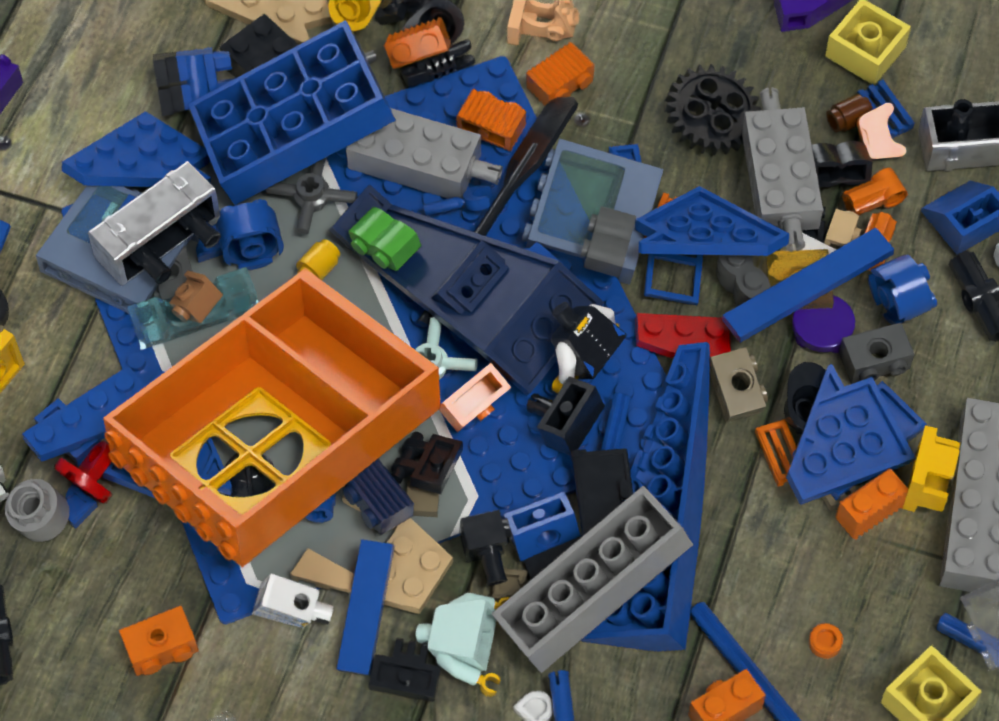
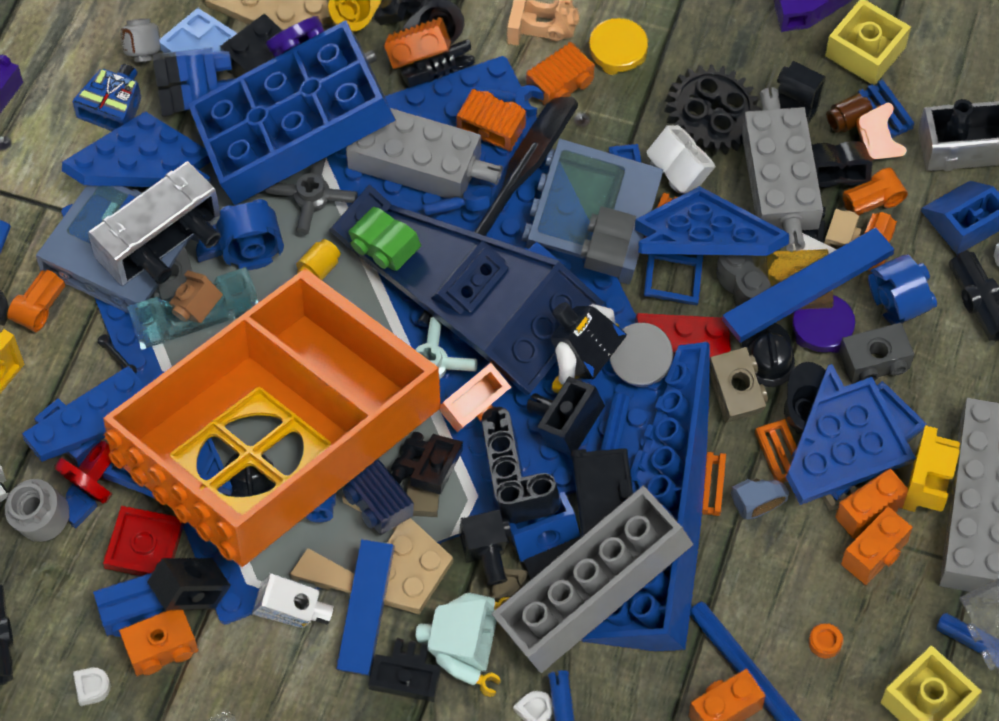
none -> orange piece [7,269,65,332]
none -> torso [72,64,141,131]
none -> white tile [73,668,111,706]
none -> blue brick [93,573,168,637]
none -> black hinge [98,334,137,374]
none -> red plate [103,505,185,576]
none -> light grey head [121,18,161,62]
none -> black brick [147,558,231,610]
none -> light blue plate [159,8,237,53]
none -> dark purple tile [266,16,325,57]
none -> blue piece [476,85,544,116]
none -> black beam [482,407,561,523]
none -> yellow tile [589,18,648,75]
none -> light grey tile [610,323,674,388]
none -> white brick [646,125,715,194]
none -> orange tile [702,452,726,516]
none -> sand blue rock [731,479,789,519]
none -> black piece [742,323,795,387]
none -> black brick [777,61,826,124]
none -> orange brick [841,507,913,585]

